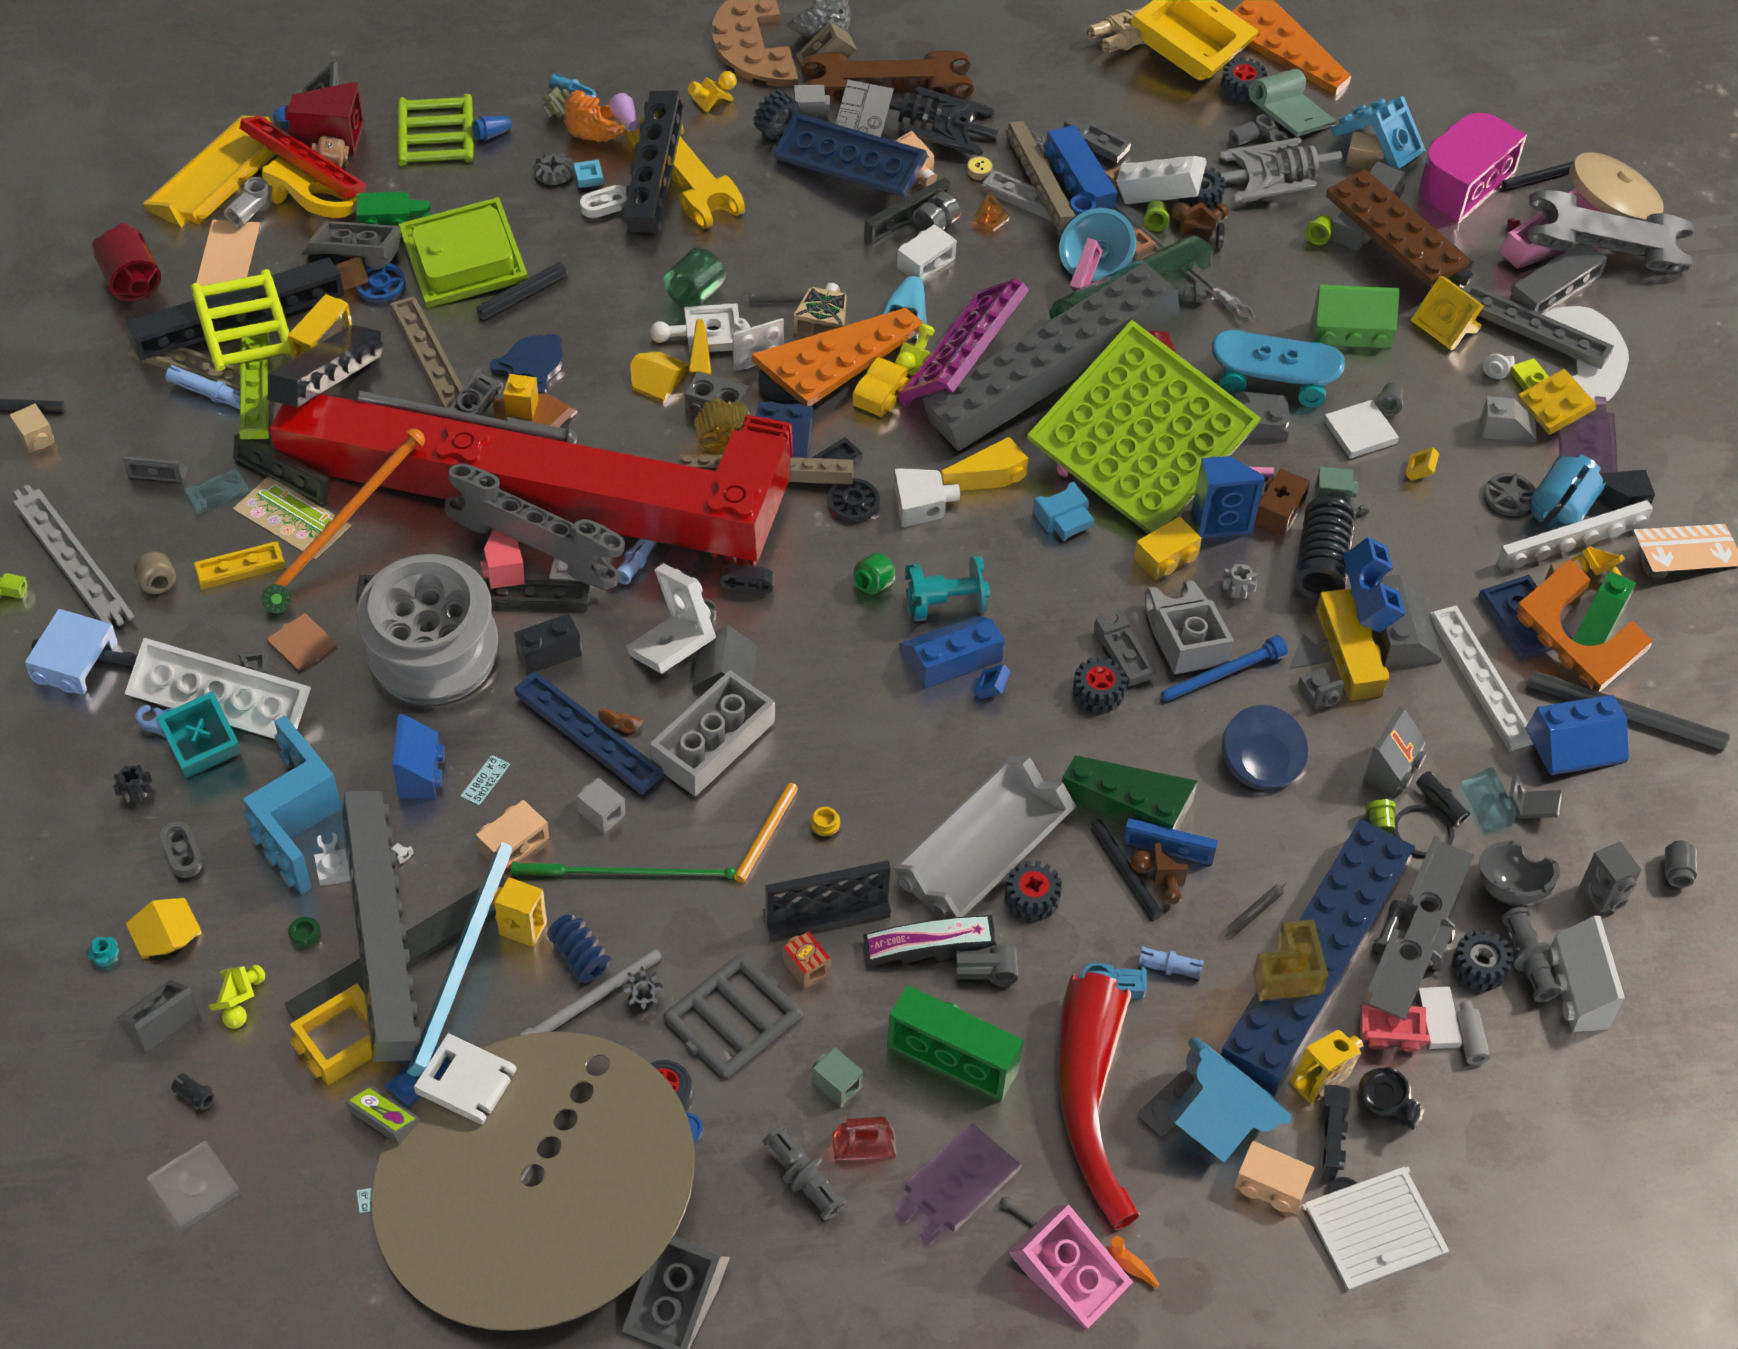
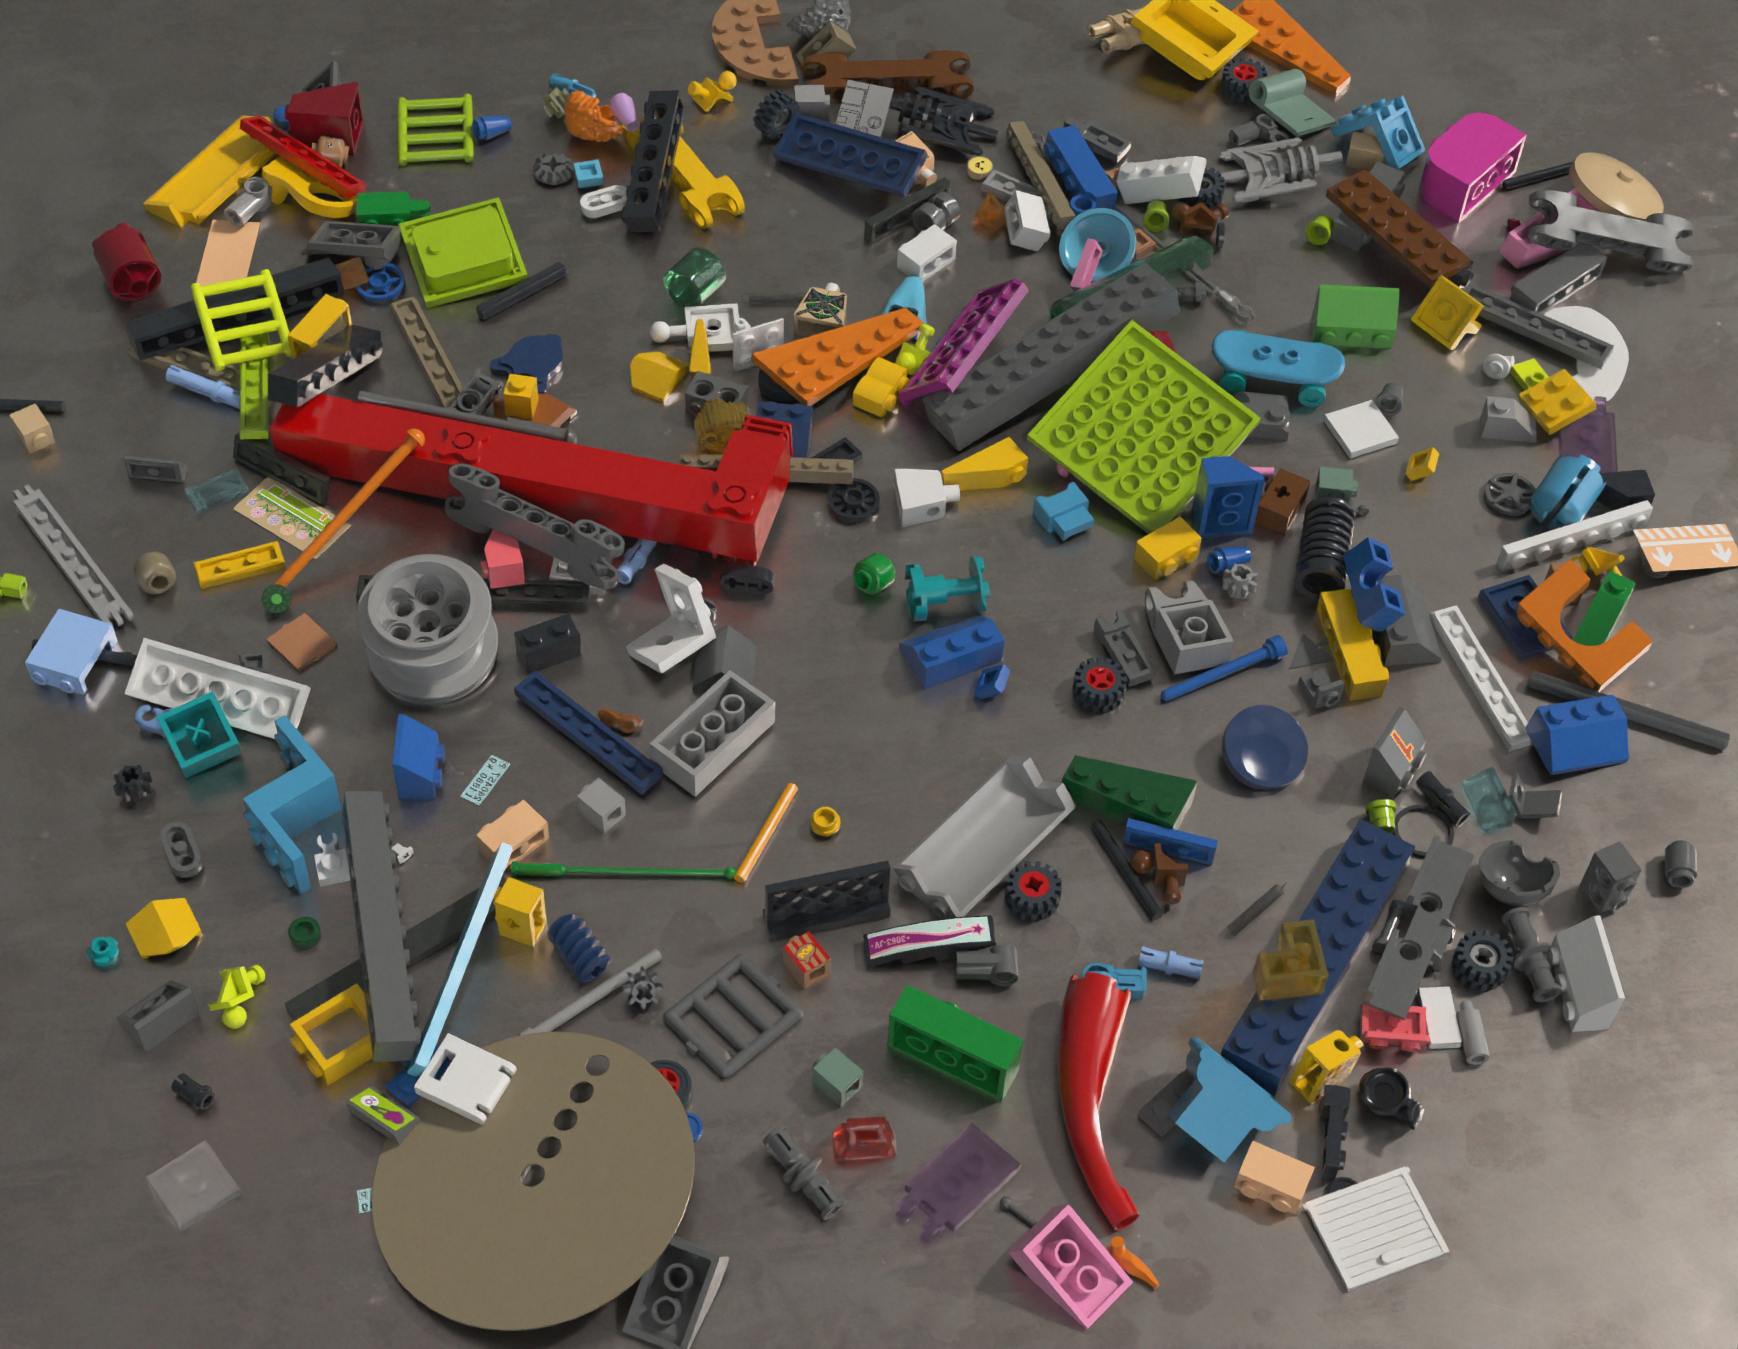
none -> white brick [1004,190,1051,252]
none -> blue cone [1207,547,1251,575]

